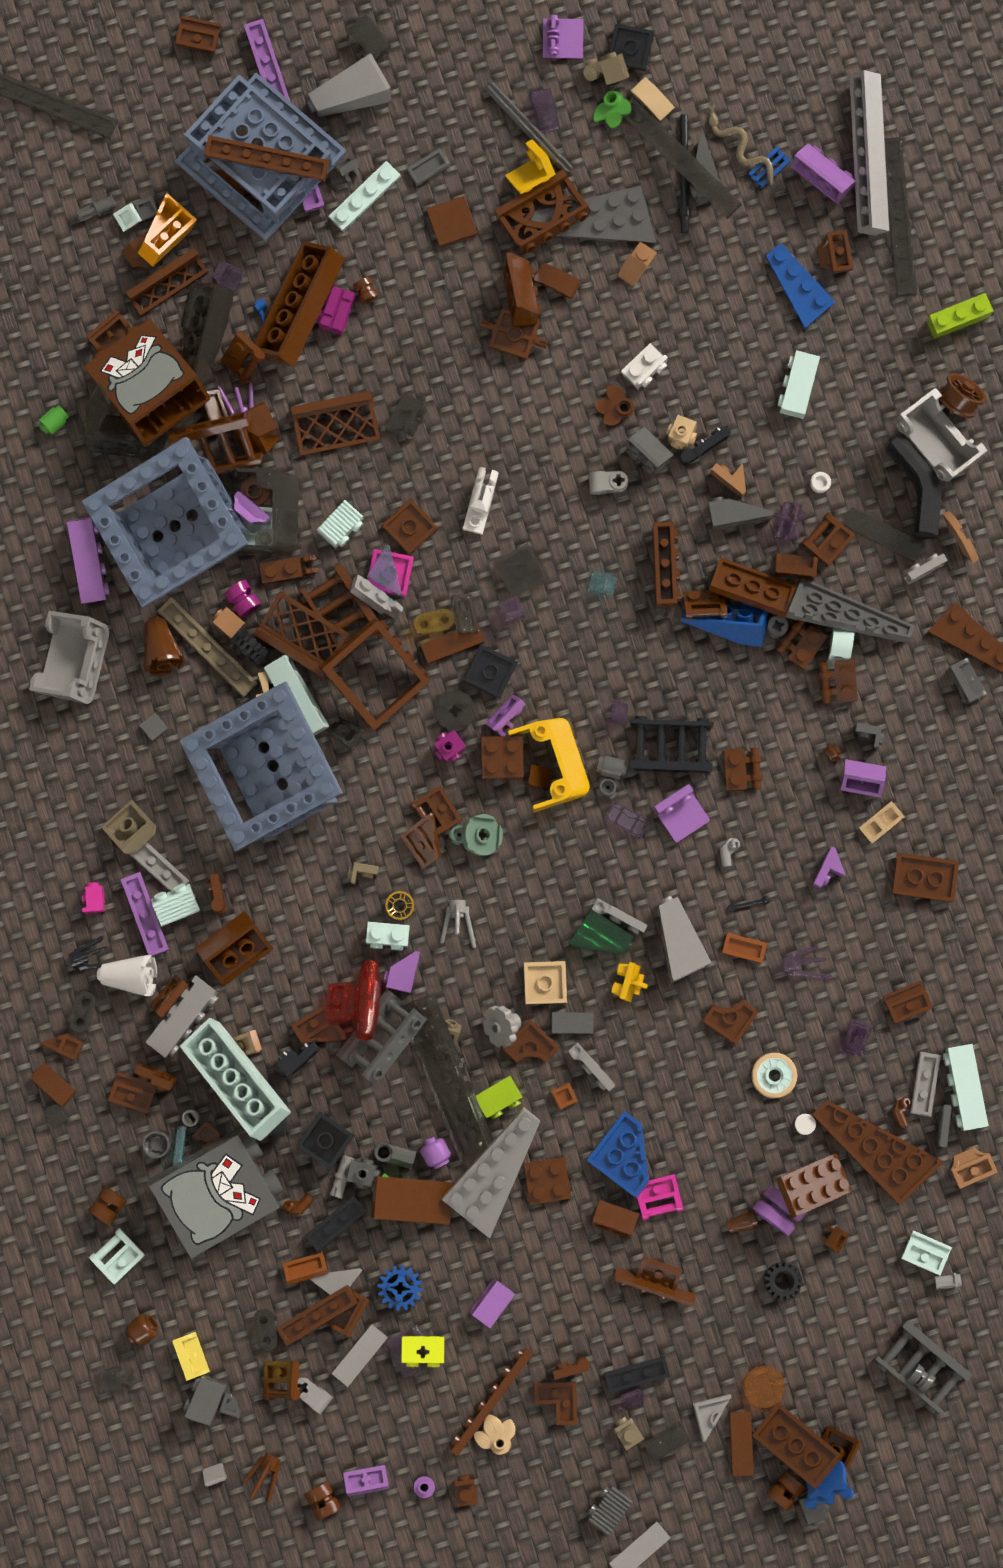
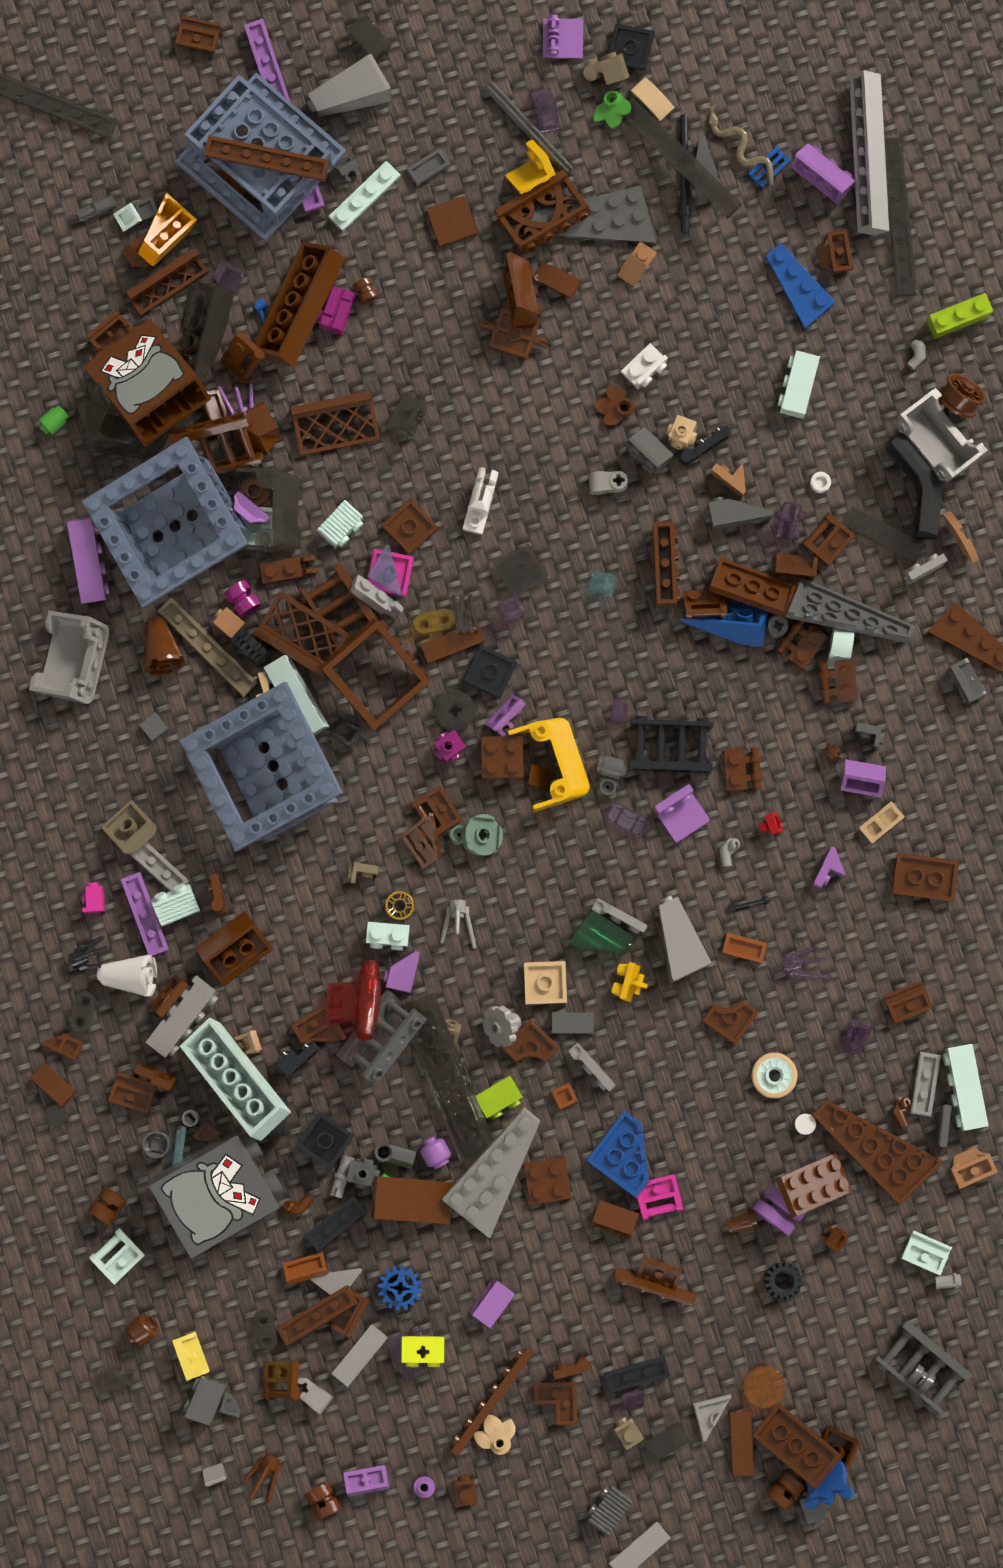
none -> red tile [758,812,784,835]
none -> light grey arm [906,340,926,371]

